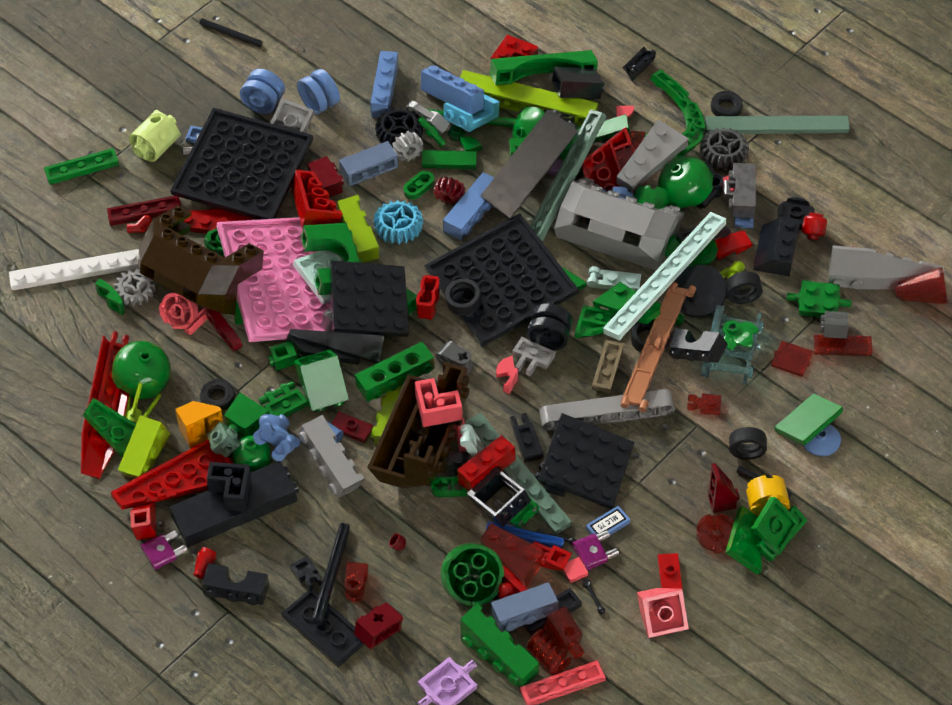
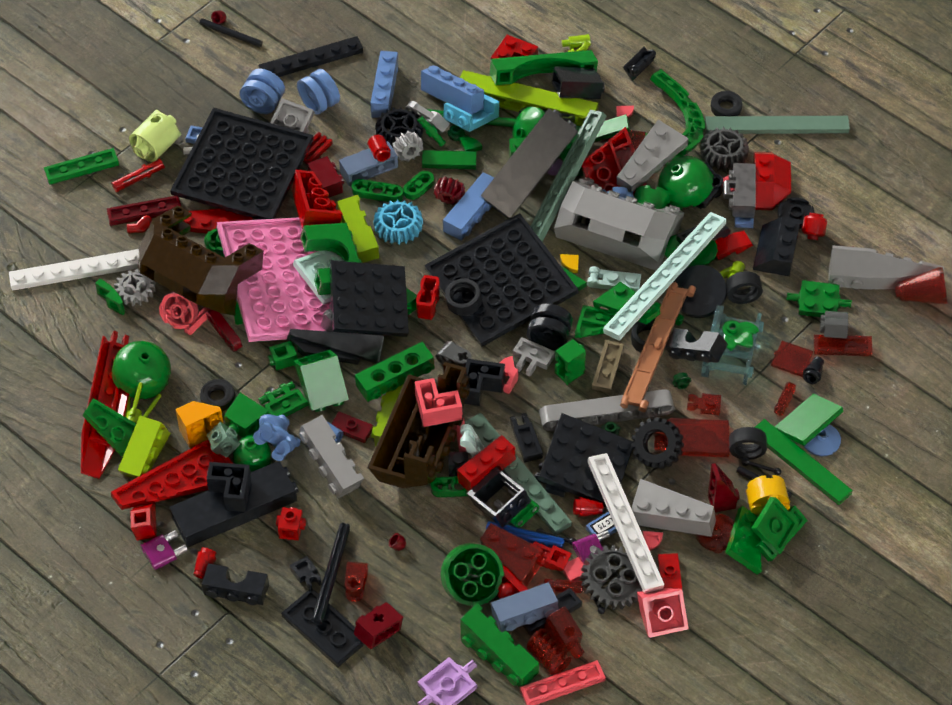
none -> red pin [111,158,165,193]
none -> dark red hinge [211,10,227,24]
none -> black plate [258,36,363,77]
none -> red brick [276,507,306,541]
none -> red tile [303,132,333,164]
none -> green beam [352,179,404,203]
none -> red brick [367,135,391,162]
none -> black brick [464,359,505,406]
none -> clear red axle [544,578,583,593]
none -> green brick [555,339,586,385]
none -> yellow tile [560,254,579,274]
none -> lime plant [561,34,591,52]
none -> red cone [573,497,603,517]
none -> dark grey gear [580,545,643,610]
none -> white plate [587,453,664,594]
none -> dark green plate [601,421,620,435]
none -> black tyre [631,417,684,469]
none -> light grey wedge [631,479,716,537]
none -> coral tile [643,531,663,551]
none -> clear red tile [654,418,730,457]
none -> dark green plate [672,372,691,389]
none -> black hinge [741,457,782,475]
none -> red wedge [754,152,791,210]
none -> green tile [754,419,853,505]
none -> clear red axle [774,382,796,416]
none -> black cone [803,357,824,384]

